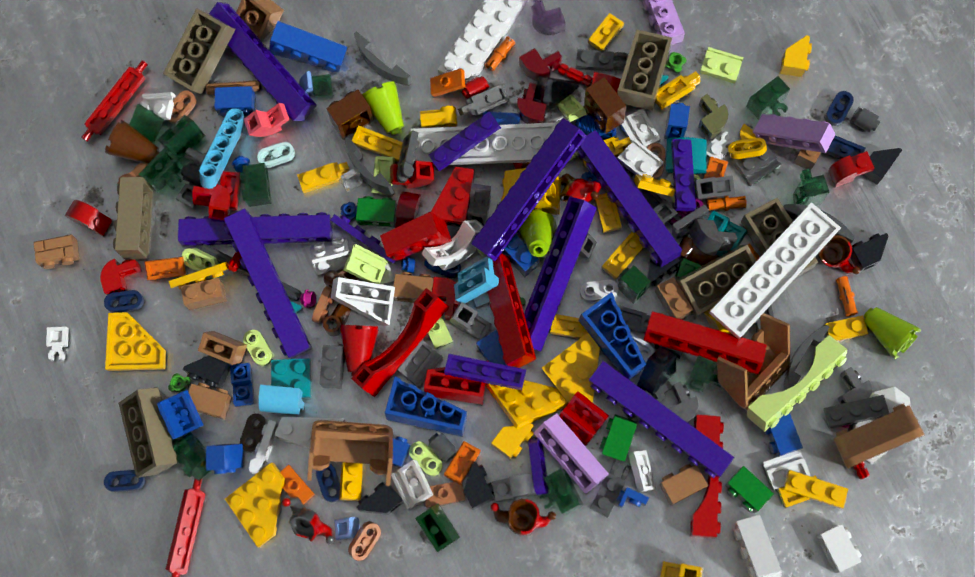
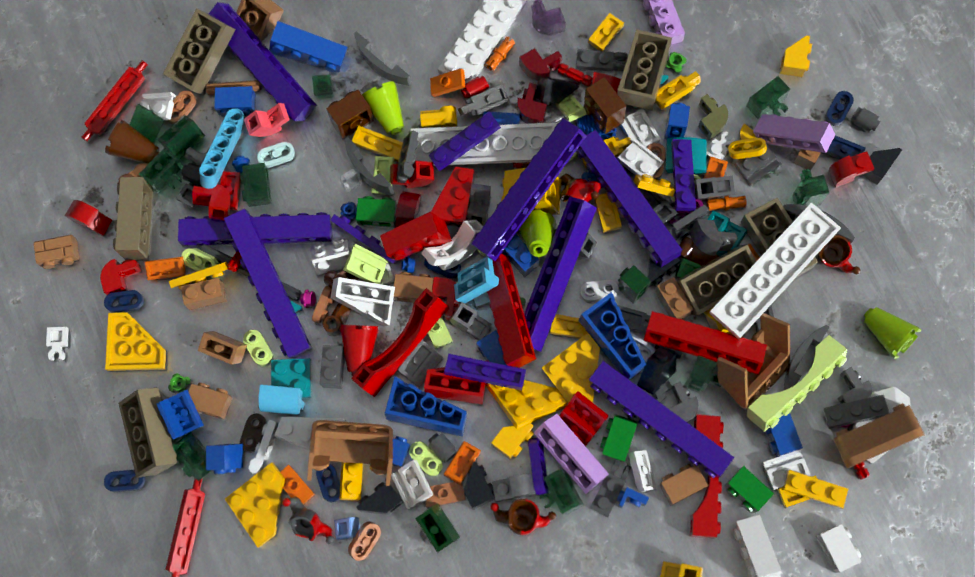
black slope [183,356,231,388] -> none
blue slope [230,363,254,407] -> none
yellow hinge [297,162,350,193] -> none
light blue slope [299,71,315,96] -> none
yellow plate [601,232,643,279] -> none
yellowish green plate [700,47,744,84] -> none
yellow plate [824,315,868,341] -> none
orange pin [836,276,858,317] -> none
black slope [850,233,889,272] -> none

